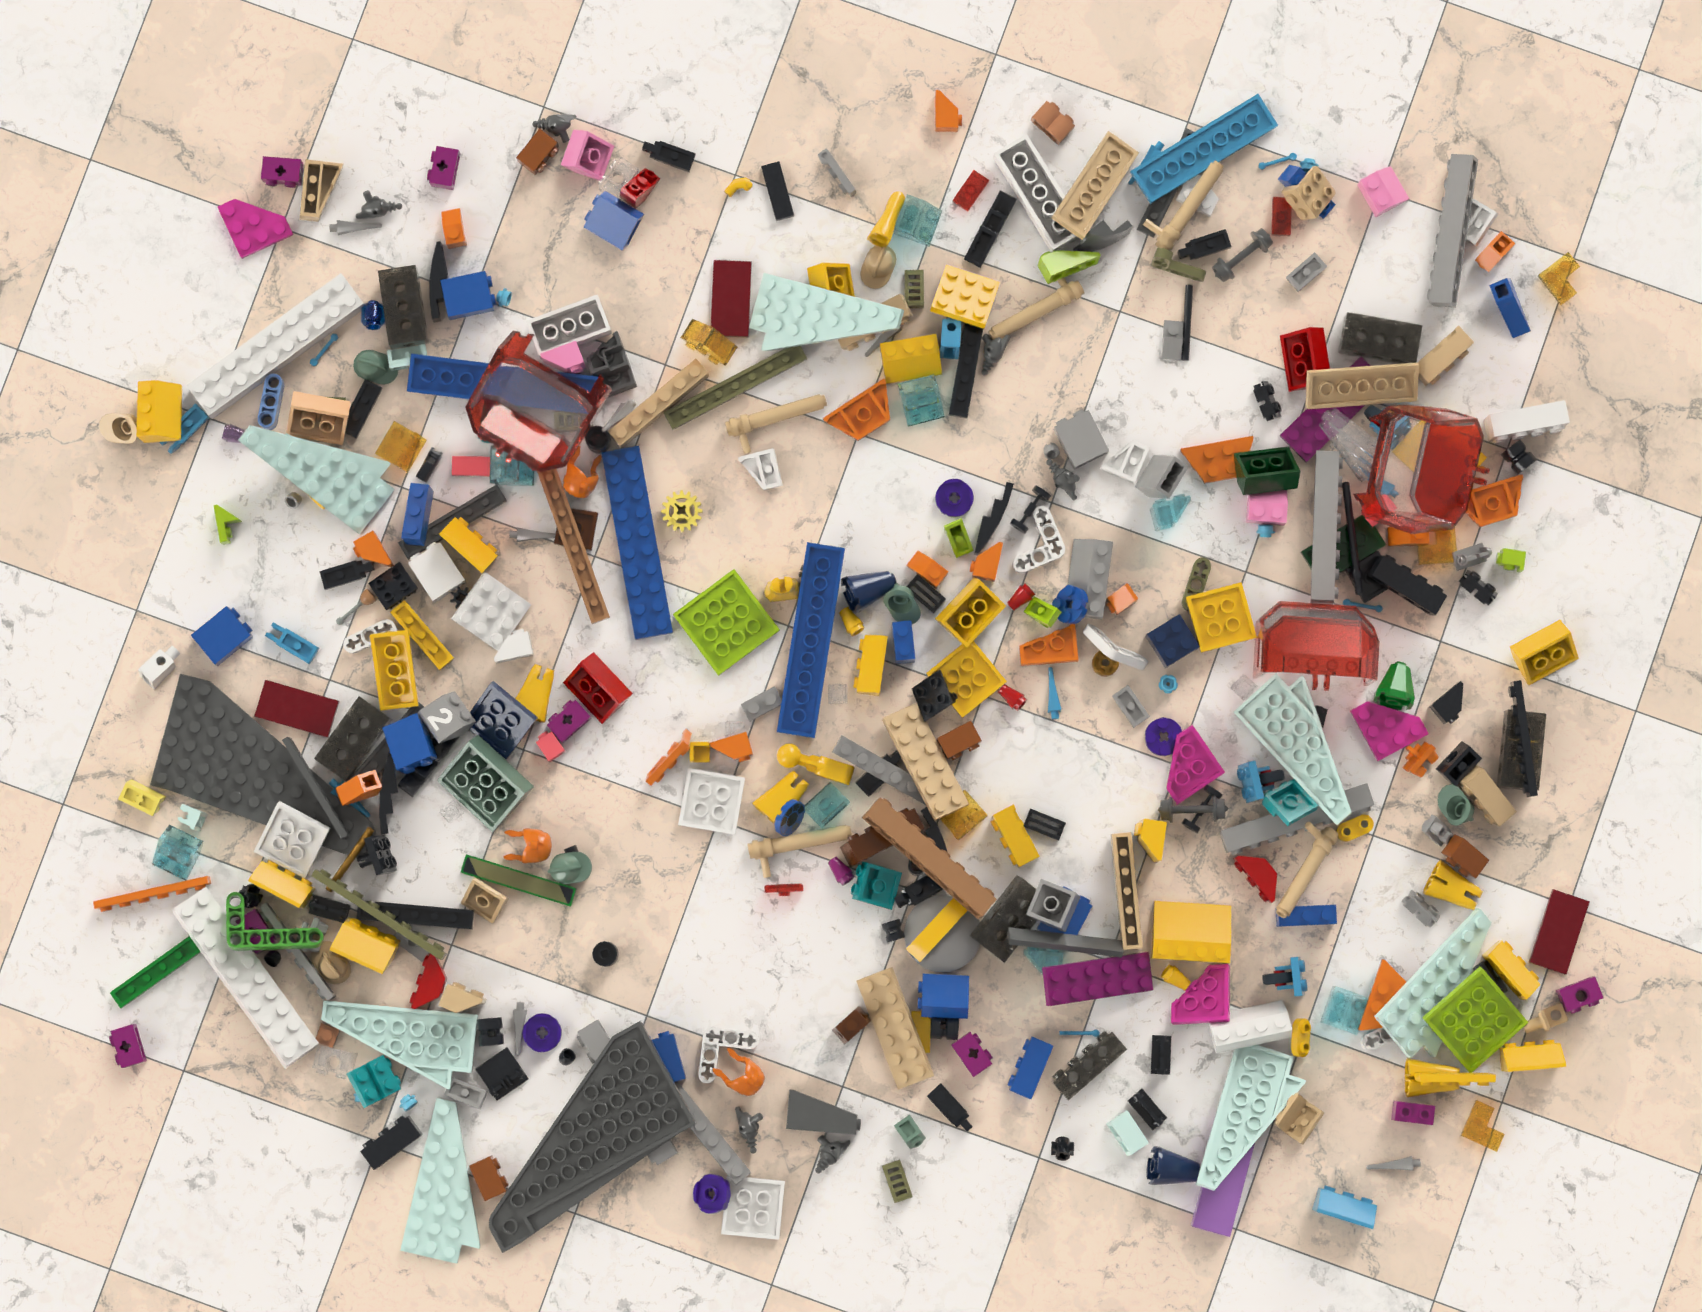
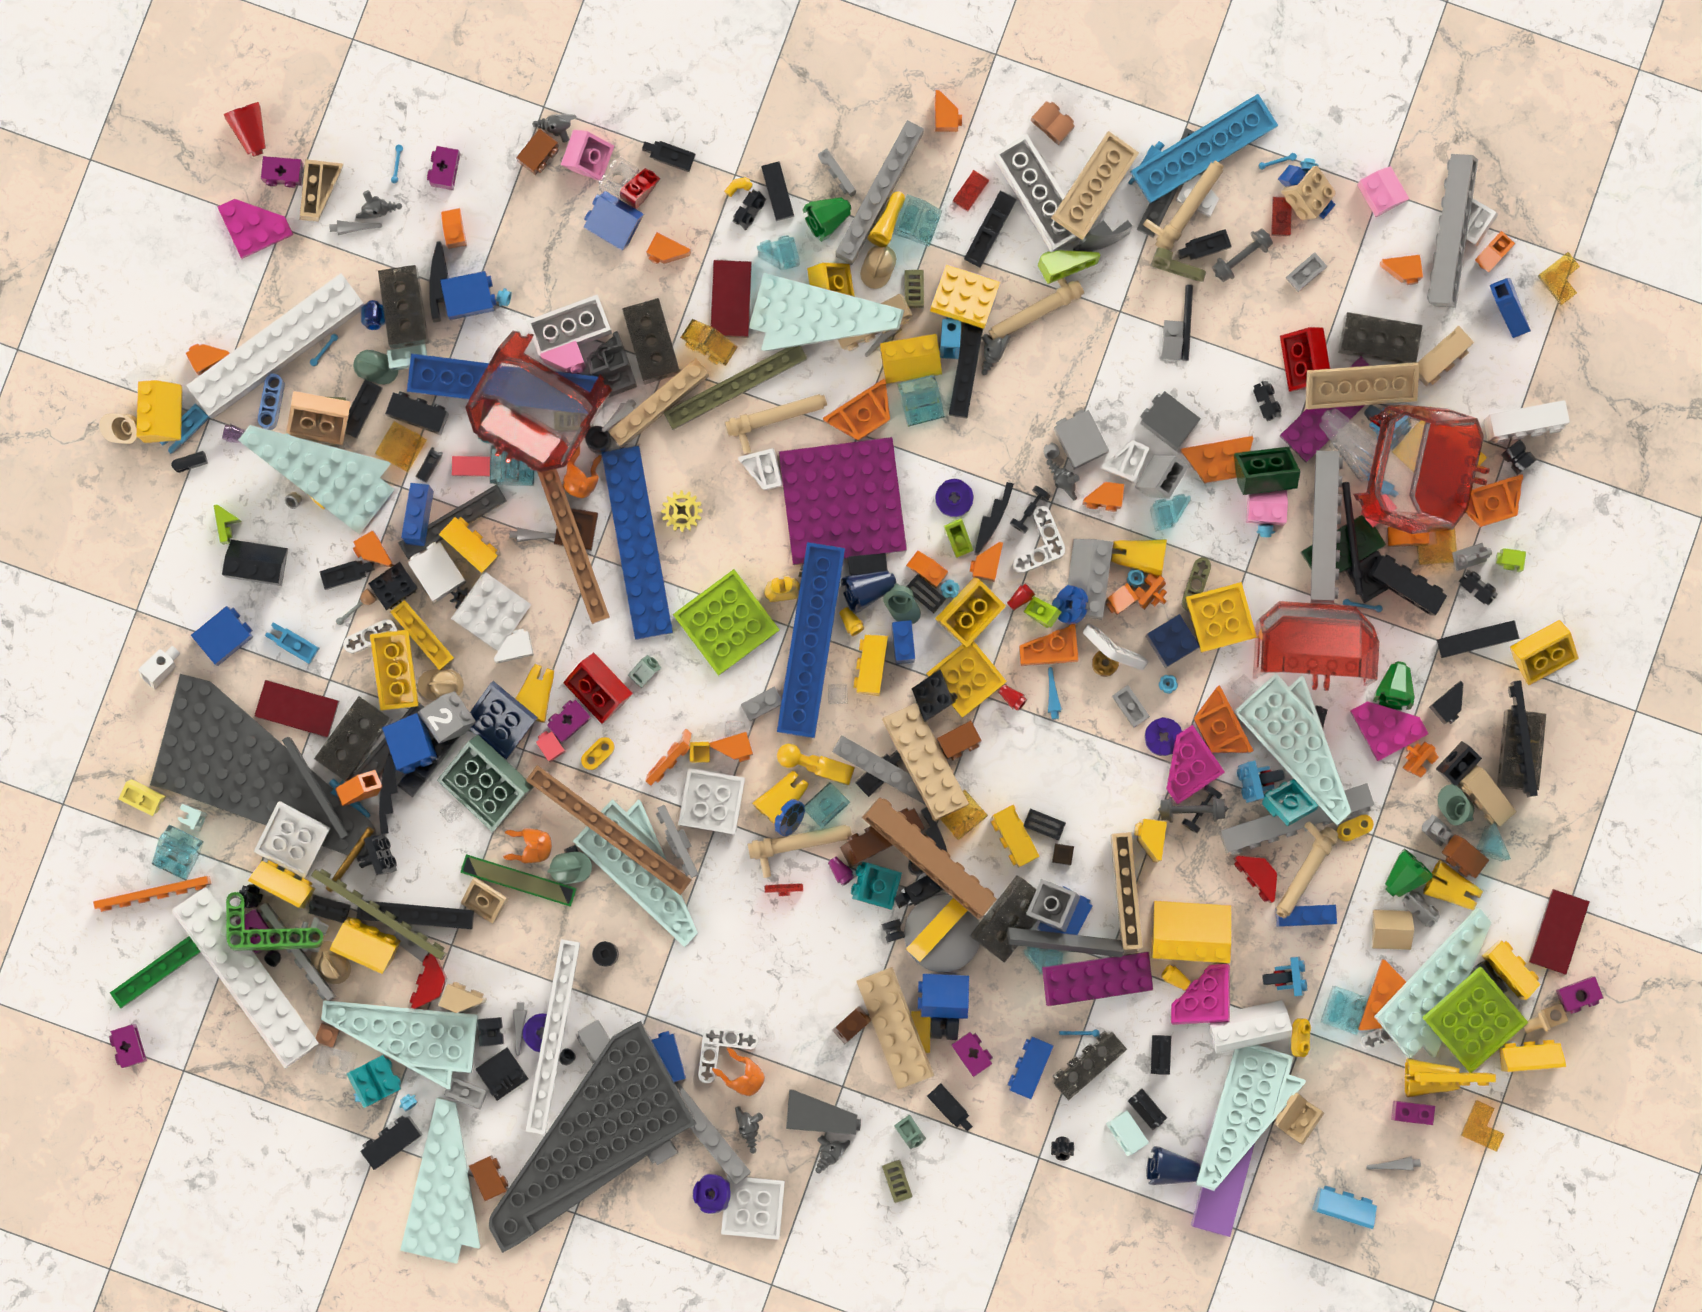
none -> black bar [171,451,208,473]
none -> orange slope [186,344,230,376]
none -> black slope [222,539,288,586]
none -> red cone [223,102,266,157]
none -> black brick [385,391,449,435]
none -> dark azure hinge [391,144,403,183]
none -> tan piece [417,669,464,700]
none -> medium nougat plate [526,765,692,895]
none -> white plate [526,939,580,1135]
none -> light aqua wing [573,799,698,947]
none -> yellow plate [581,737,615,770]
none -> clear smoke brick [622,298,680,385]
none -> sand green bracket [628,655,661,688]
none -> orange slope [646,232,691,264]
none -> light grey plate [656,805,699,878]
none -> black hinge [733,189,766,230]
none -> clear light blue slope [757,235,800,271]
none -> magenta plate [779,437,907,565]
none -> green cone [802,197,852,242]
none -> light grey brick [836,120,924,265]
none -> black slope [848,553,888,576]
none -> medium azure plate [941,579,960,598]
none -> dark brown tile [1052,843,1074,865]
none -> orange slope [1082,482,1124,512]
none -> yellow piece [1111,539,1167,577]
none -> medium azure plate [1127,569,1146,588]
none -> orange hips [1134,574,1167,610]
none -> dark grey brick [1140,391,1201,451]
none -> orange wing [1193,685,1254,753]
none -> tan slope [1372,910,1414,950]
none -> orange slope [1380,255,1423,285]
none -> green cone [1385,848,1433,897]
none -> black slope [1437,620,1520,658]
none -> clear light blue slope [1477,823,1511,862]

